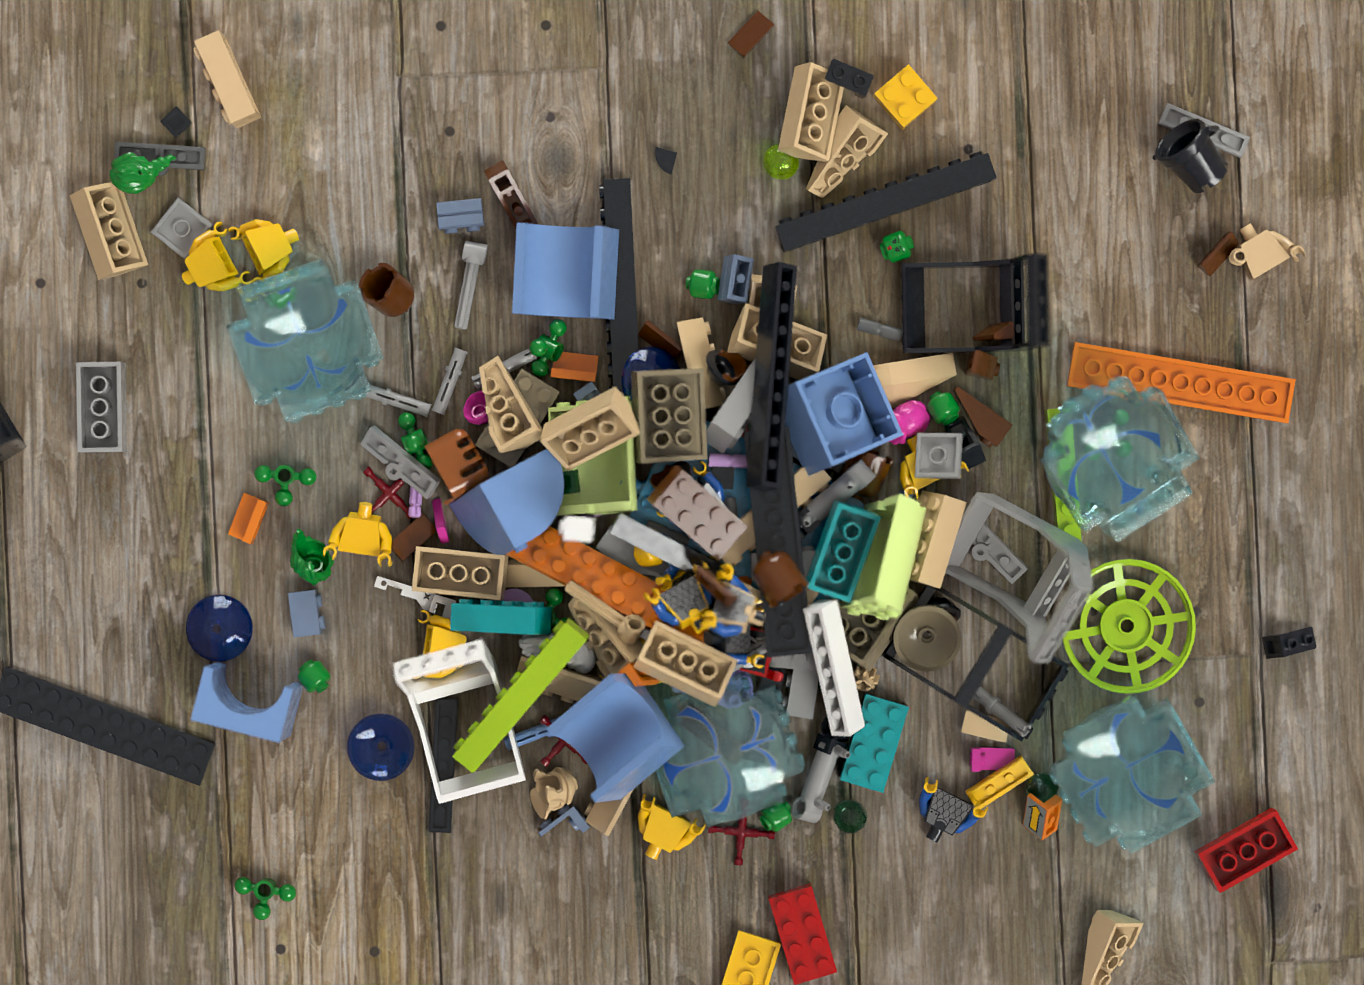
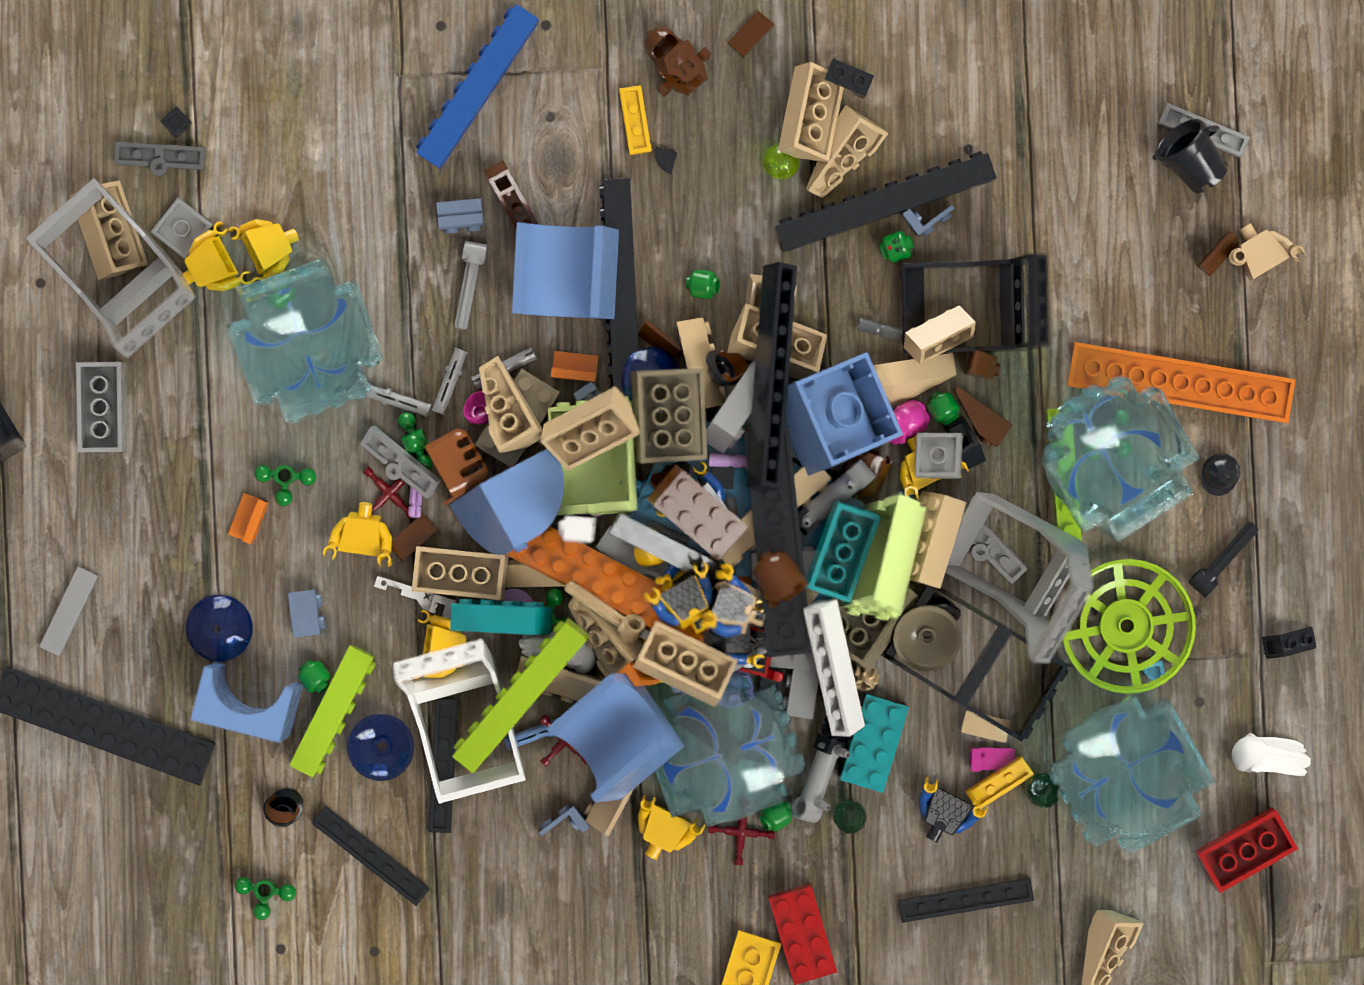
green hair [109,152,176,194] -> none
tan brick [193,30,262,128] -> none
green hair [290,529,334,585] -> none
reddish brown cylinder [358,263,414,317] -> none
dark pink tile [432,498,450,544] -> none
green piece [529,319,567,377] -> none
tan helmet [530,767,578,820] -> none
dark green tile [563,470,581,495] -> none
reddish brown slope [695,566,738,607] -> none
sand blue brick [717,254,754,305] -> none
yellow brick [873,64,938,130] -> none
reddish brown slope [972,321,1014,341] -> none
light grey pin [973,687,1031,737] -> none
panel [1023,793,1063,841] -> none
none -> light grey window [26,178,196,358]
none -> light grey tile [39,566,99,656]
none -> black piece [263,789,303,828]
none -> lime brick [289,645,377,778]
none -> black tile [311,805,430,906]
none -> blue brick [416,4,540,170]
none -> yellow tile [619,85,652,156]
none -> reddish brown helmet [644,26,711,97]
none -> black tile [898,878,1034,923]
none -> sand blue bracket [901,205,954,237]
none -> brick [904,305,976,365]
none -> medium azure tile [1142,660,1165,680]
none -> black axle [1188,522,1259,598]
none -> black piece [1201,453,1241,496]
none -> white hair [1231,733,1311,776]

